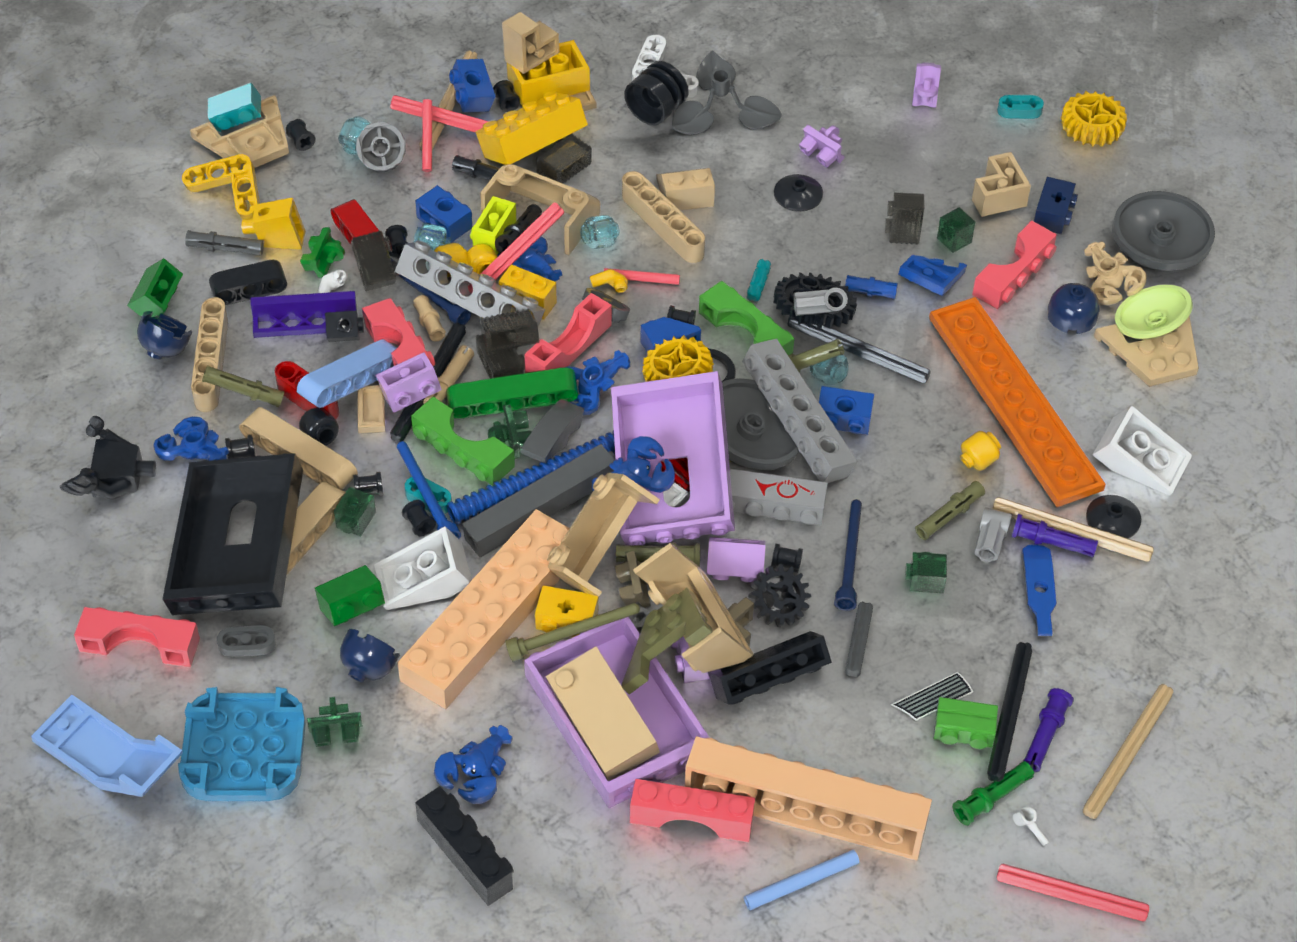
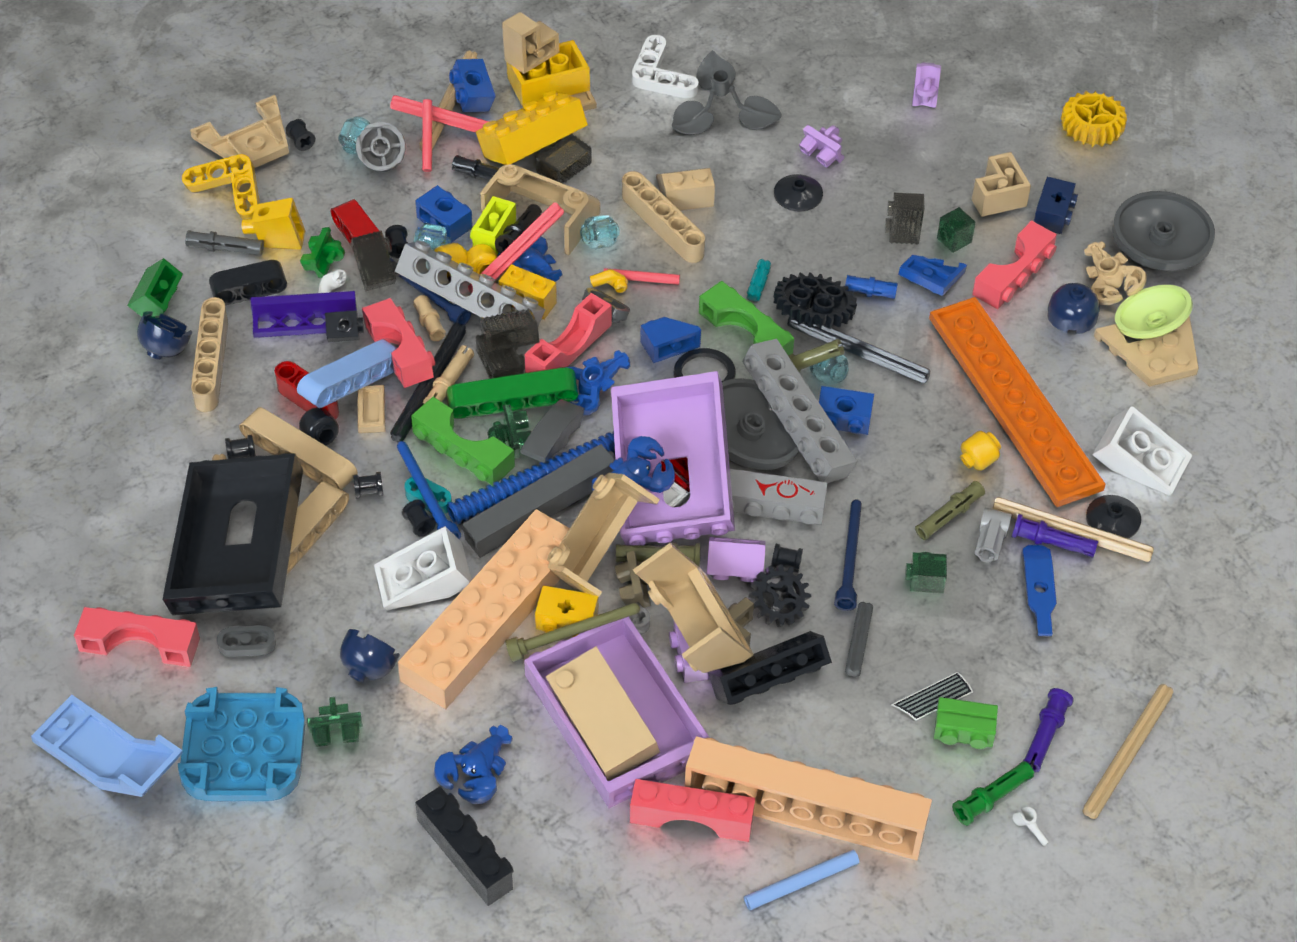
black torso [60,416,156,500] -> none
blue animal [153,416,229,461] -> none
olive pin [202,365,284,408] -> none
teal brick [207,83,261,132] -> none
green brick [314,565,385,626] -> none
clear green brick [334,487,376,537] -> none
lavender brick [376,352,442,413] -> none
black bush [493,80,520,112] -> none
olive wing [621,588,713,695] -> none
black wheel [624,61,689,126] -> none
yellow gear [642,335,714,382] -> none
black bush [667,305,696,325] -> none
light grey piece [794,288,848,316] -> none
black axle [987,642,1032,782] -> none
teal beam [997,95,1044,119] -> none
coral axle [997,863,1149,921] -> none

